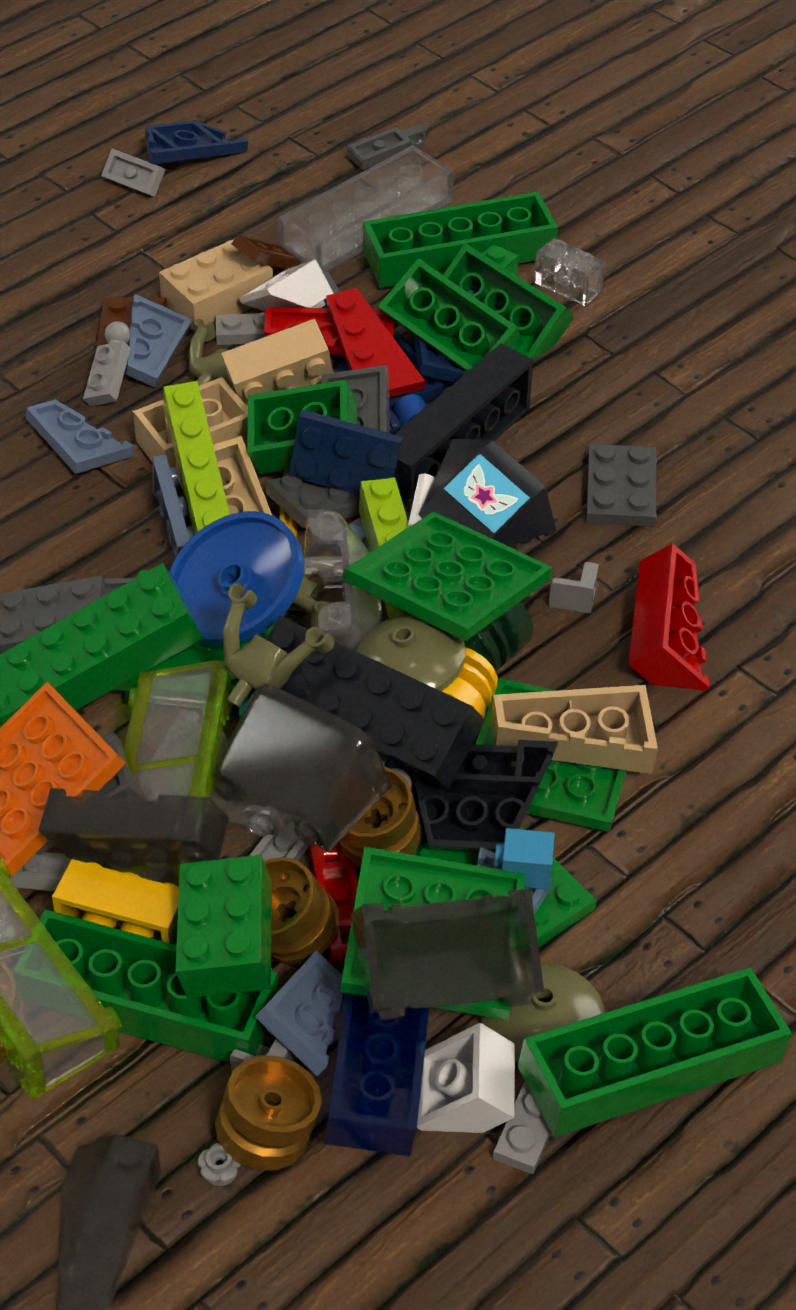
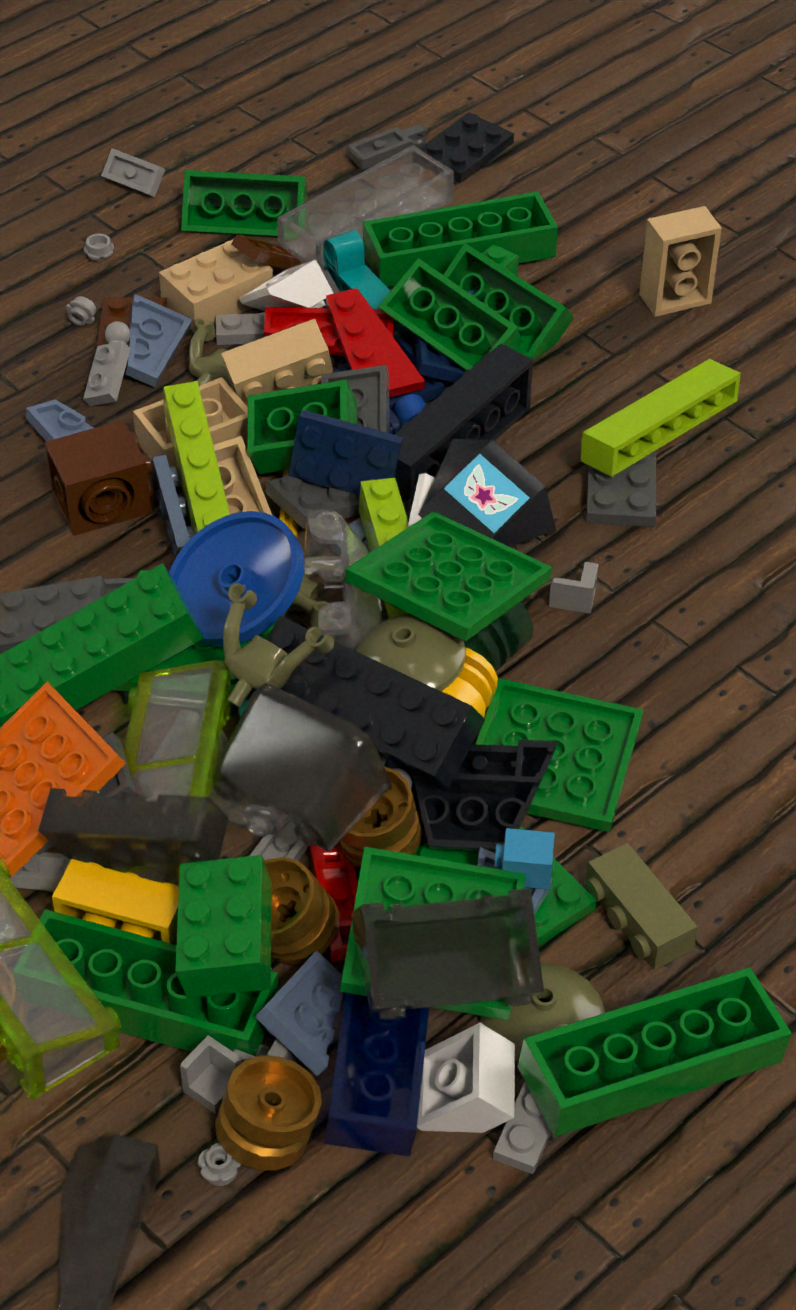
dark blue wing [144,120,248,164] -> none
tan wedge [491,685,658,774] -> none
clear brick [534,238,605,306] -> none
red wedge [629,543,710,691] -> none
none -> reddish brown brick [45,420,155,536]
none -> light grey plate [66,296,97,326]
none -> light grey plate [84,234,114,262]
none -> light grey panel [180,1035,241,1114]
none -> green slope [181,170,308,238]
none -> teal beam [323,230,410,336]
none -> black plate [415,112,514,183]
none -> lime brick [581,359,741,477]
none -> olive brick [585,843,698,971]
none -> tan brick [639,206,722,317]

